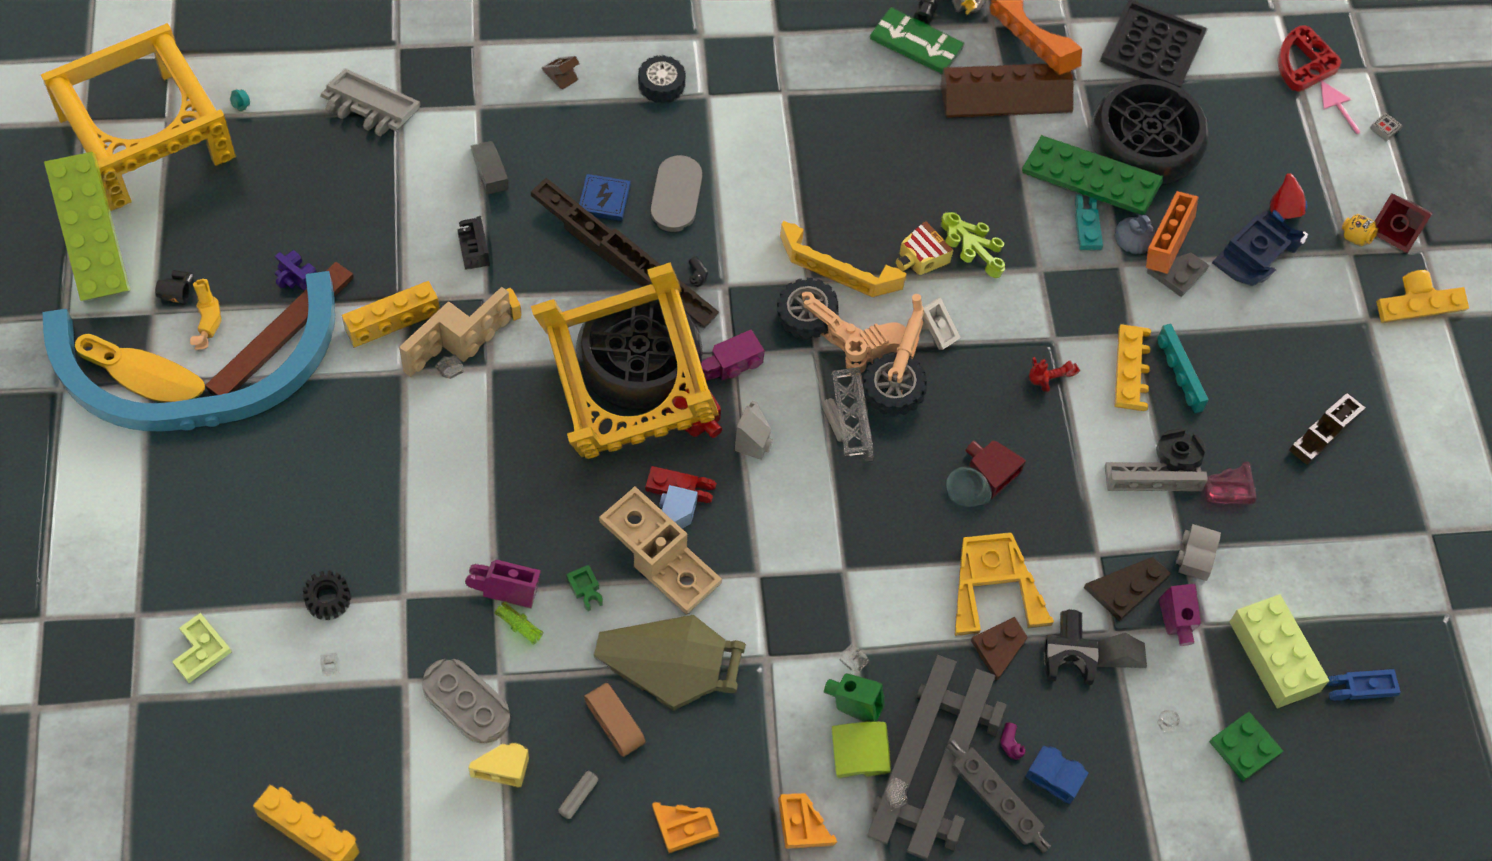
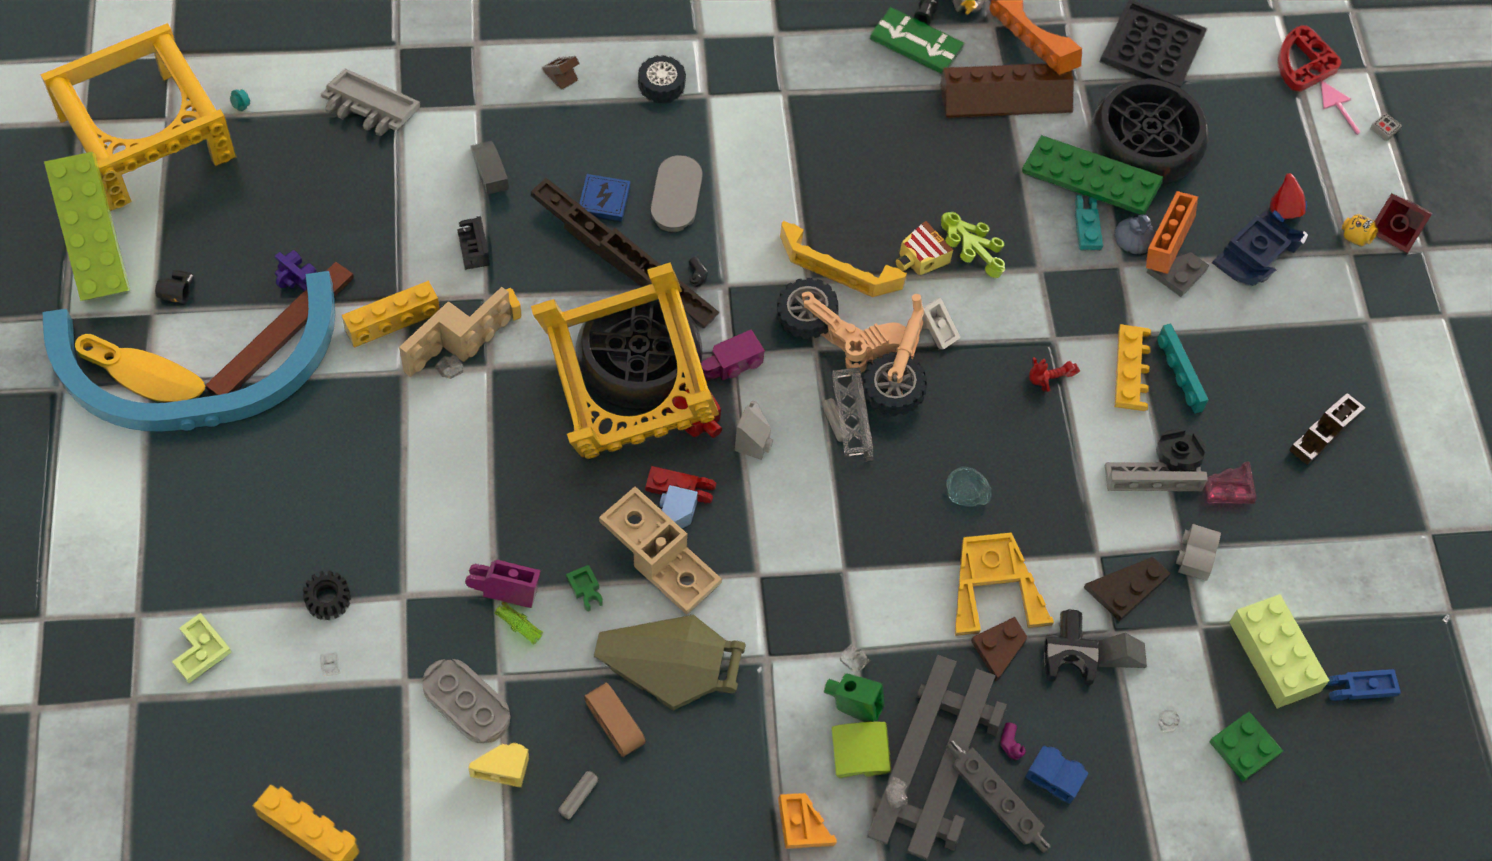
yellow arm [190,279,222,350] -> none
light orange wing [652,802,719,853] -> none
dark red torso [965,441,1026,499] -> none
magenta torso [1158,584,1201,646] -> none
yellow plate [1376,270,1469,323] -> none

